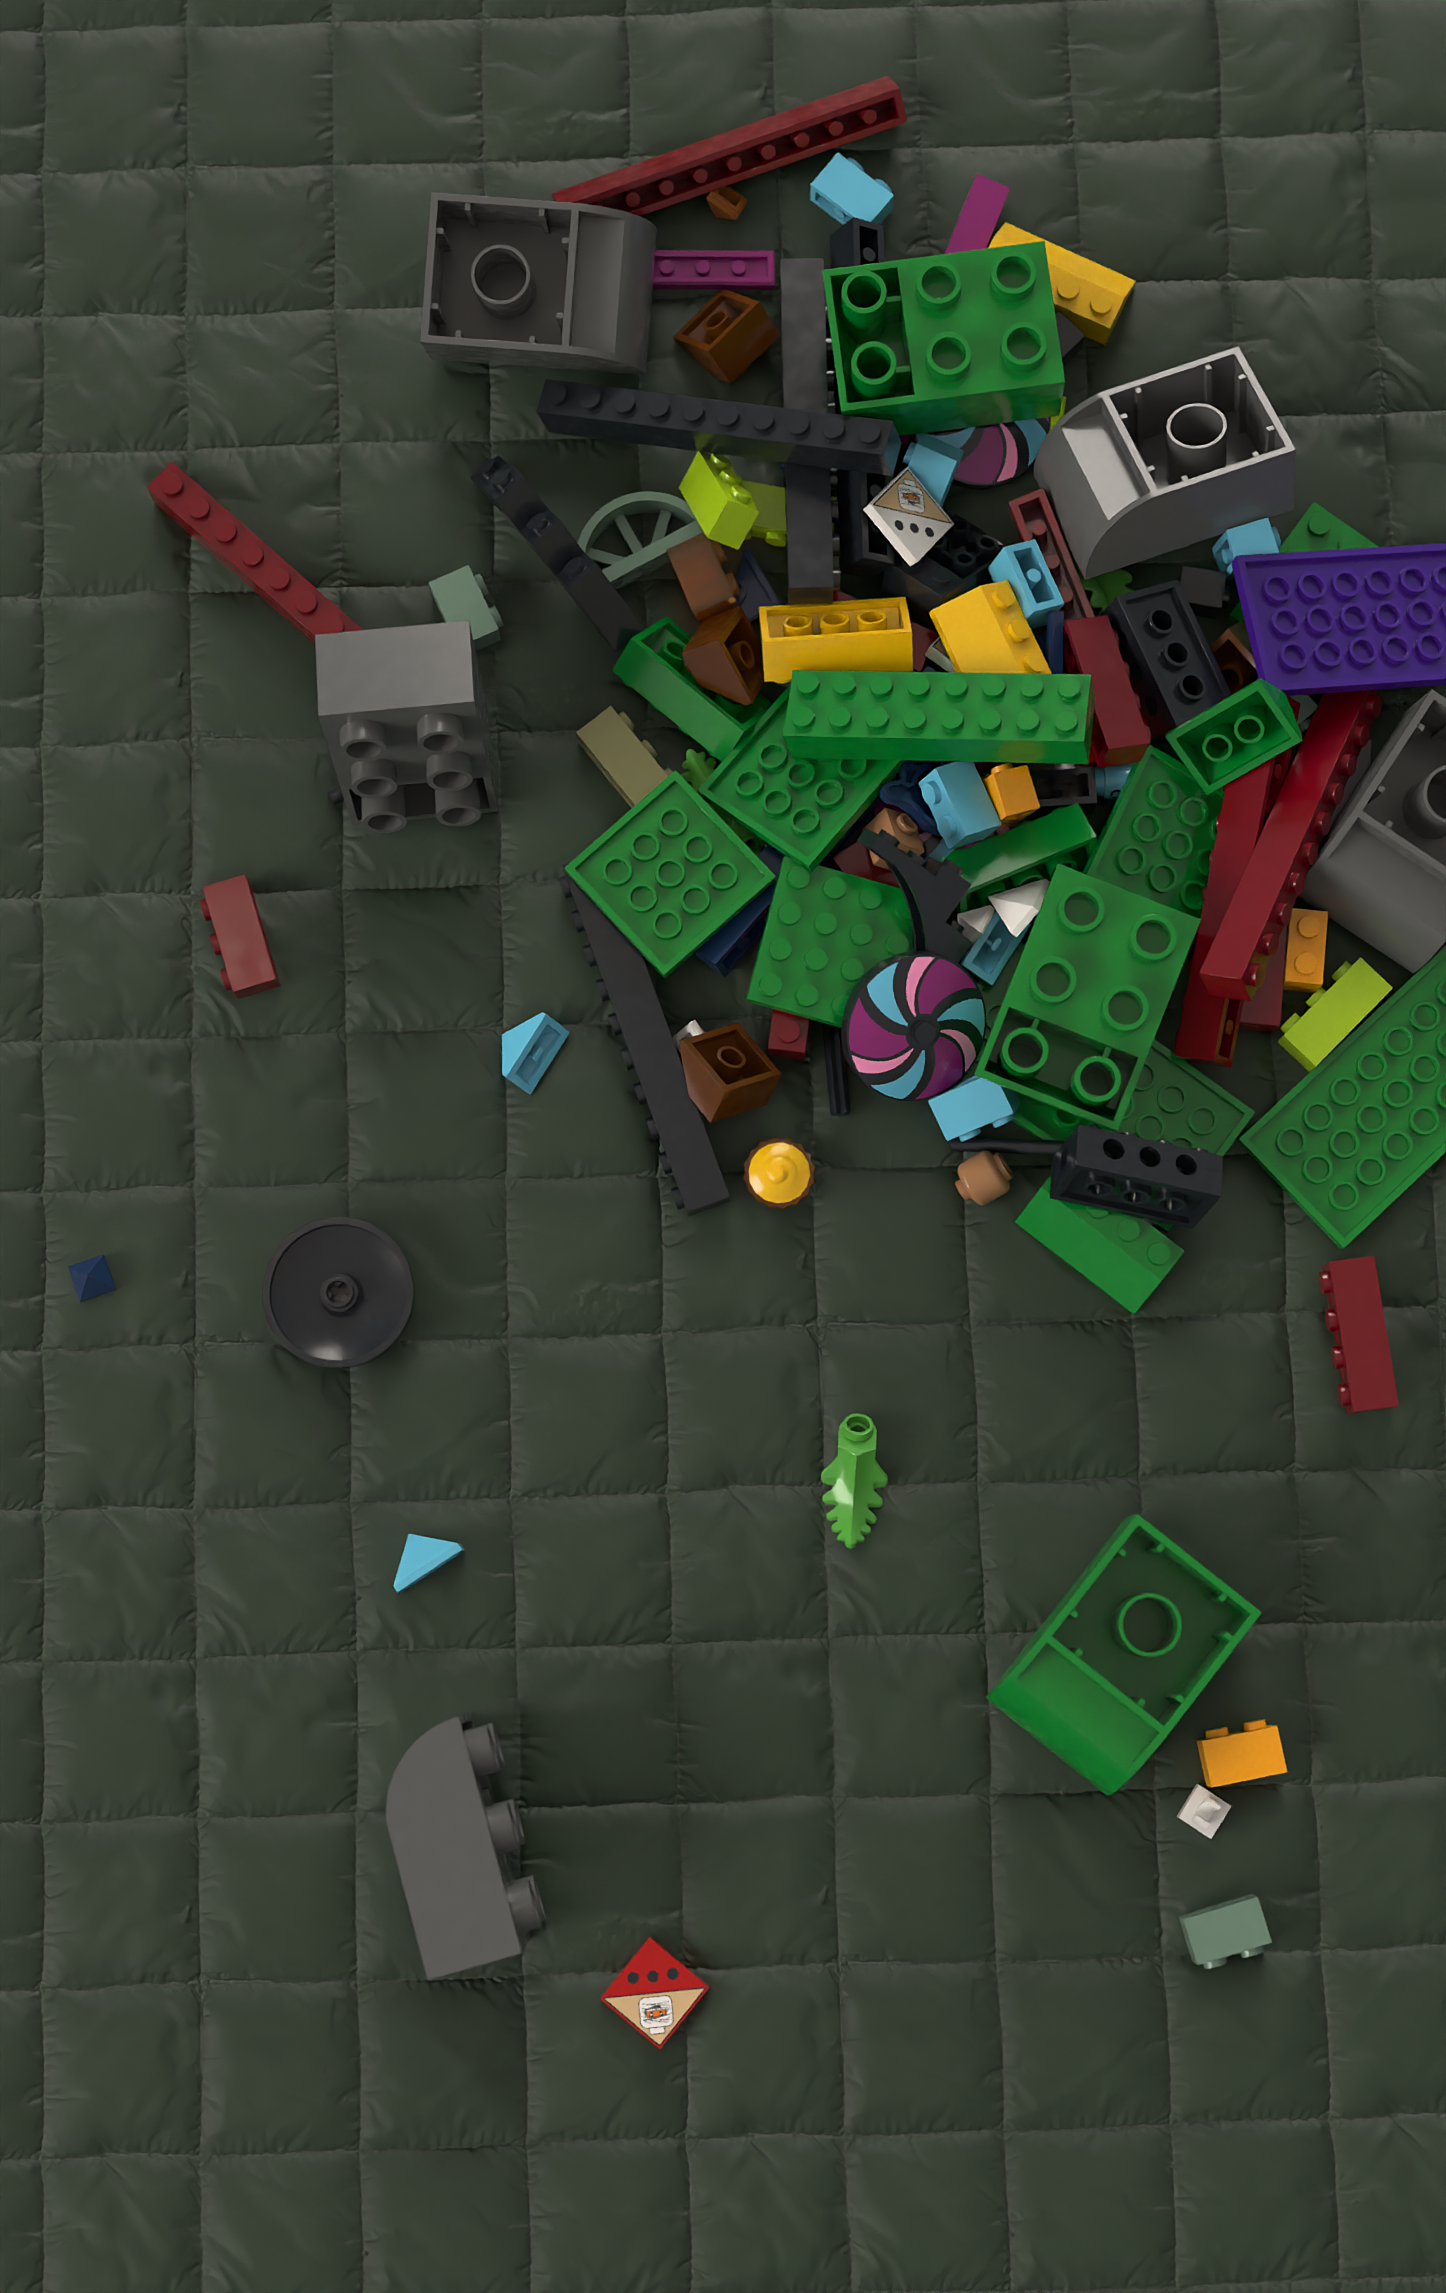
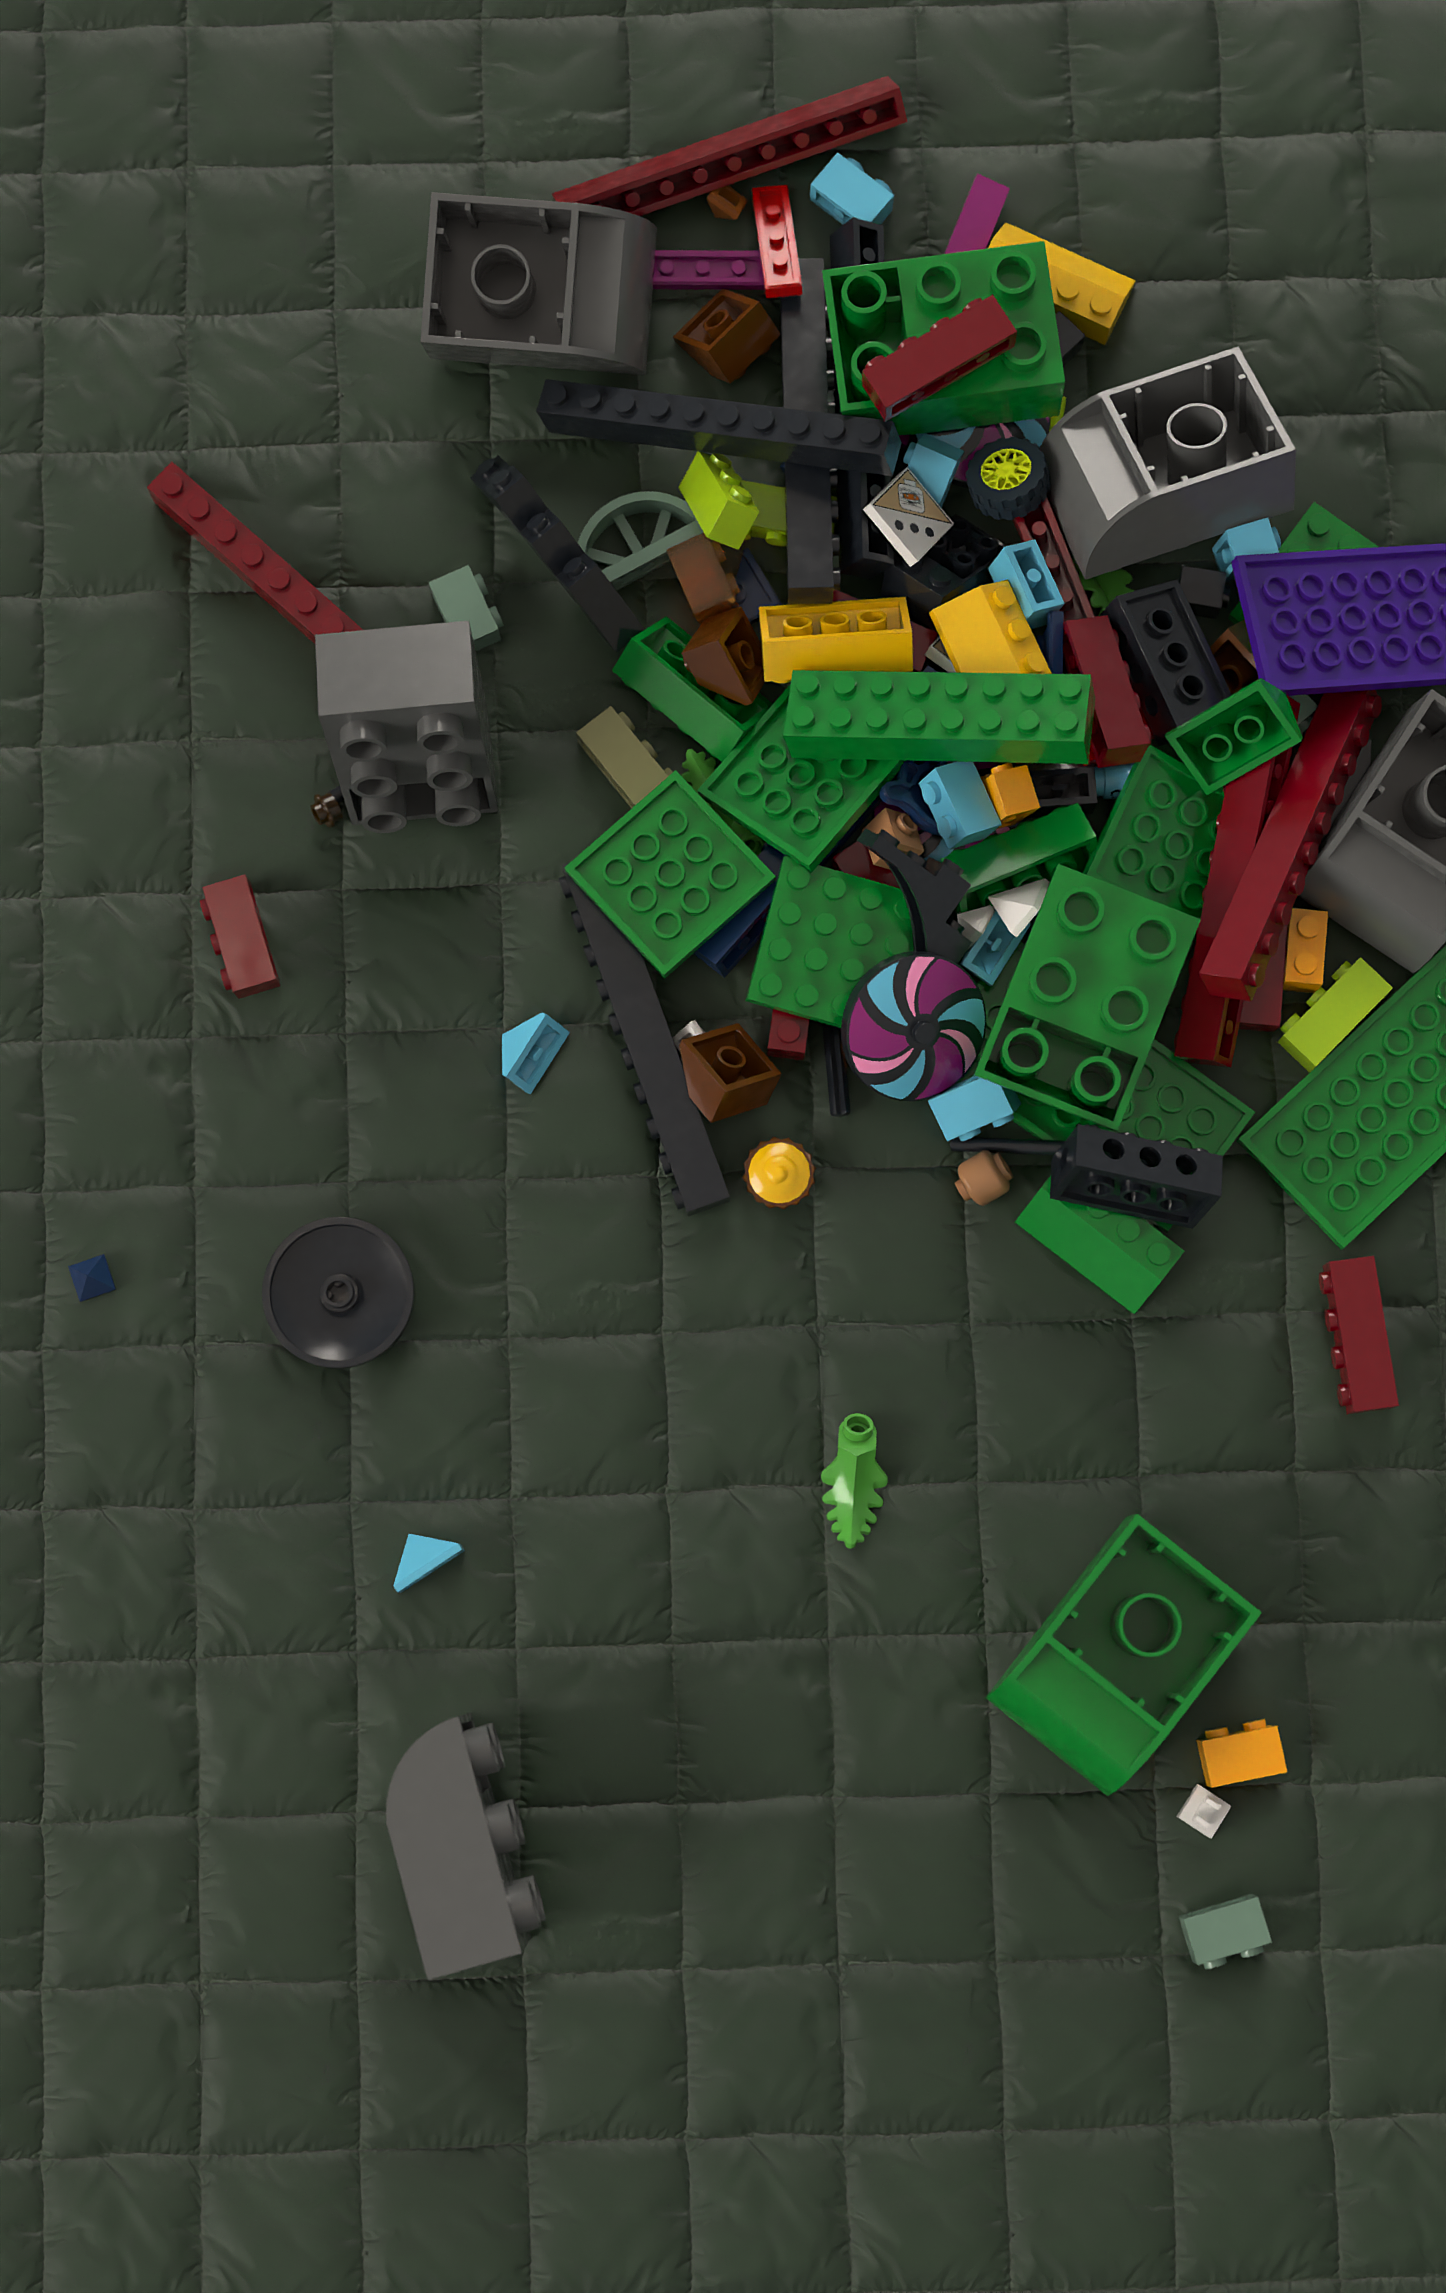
tile [600,1936,709,2049] -> none
none -> dark brown plate [310,792,343,827]
none -> tile [752,185,802,298]
none -> dark red brick [862,295,1017,422]
none -> black wheel [966,437,1051,520]

